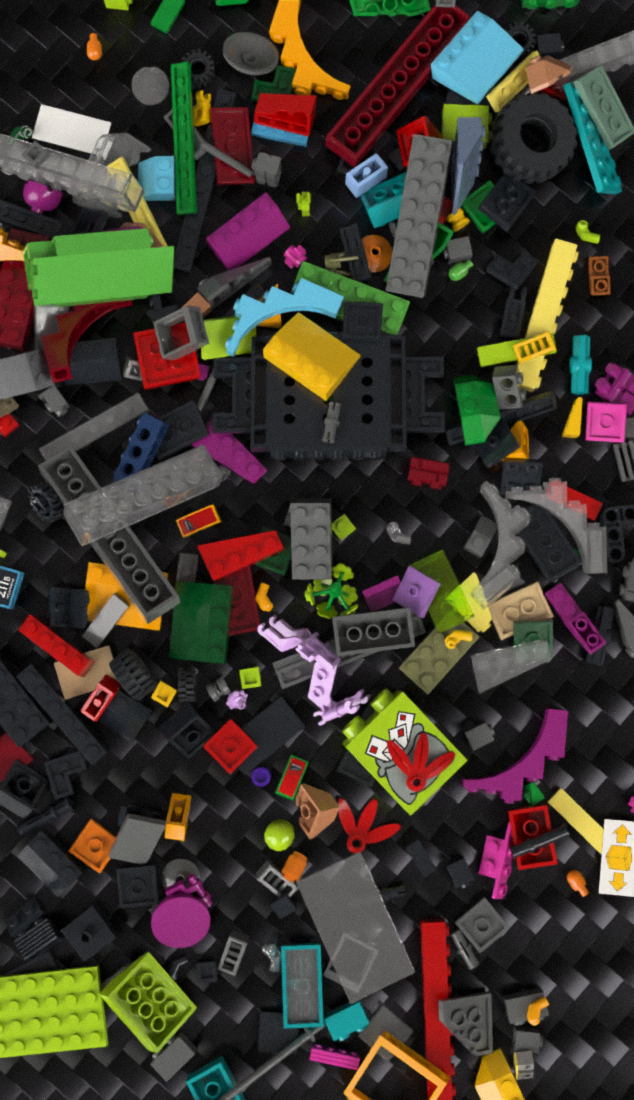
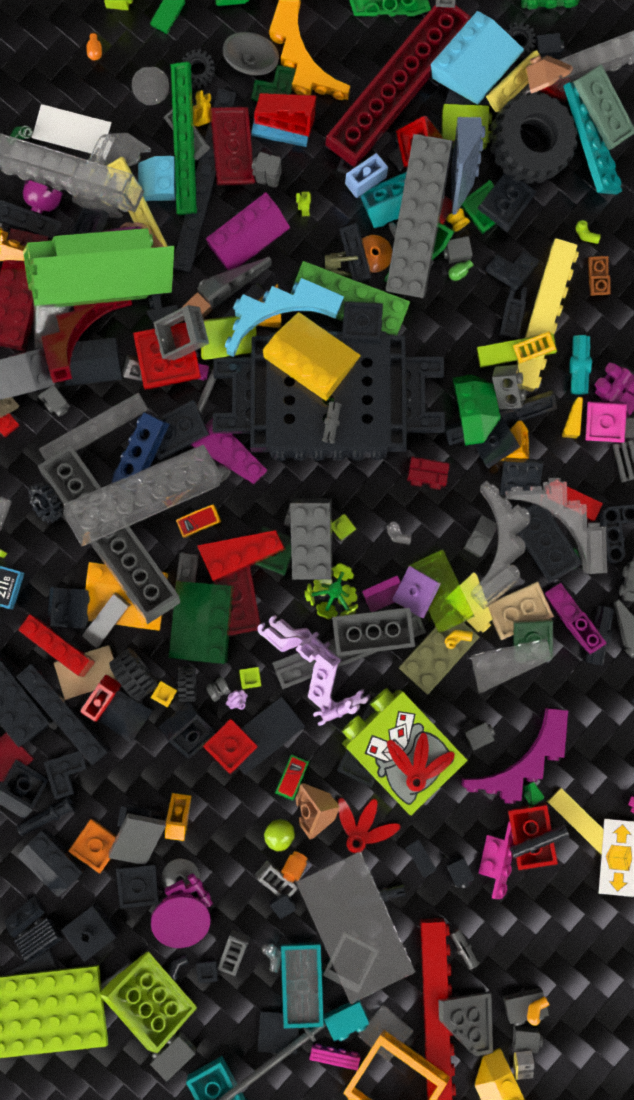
dark grey plate [22,141,50,169] -> none
dark grey bar [200,141,253,177] -> none
dark purple tile [251,766,271,786] -> none
light orange arm [255,583,273,612] -> none
dark pink gear [284,245,307,269] -> none
dark grey plate [454,897,510,953] -> none
orange cylinder [567,870,589,897] -> none

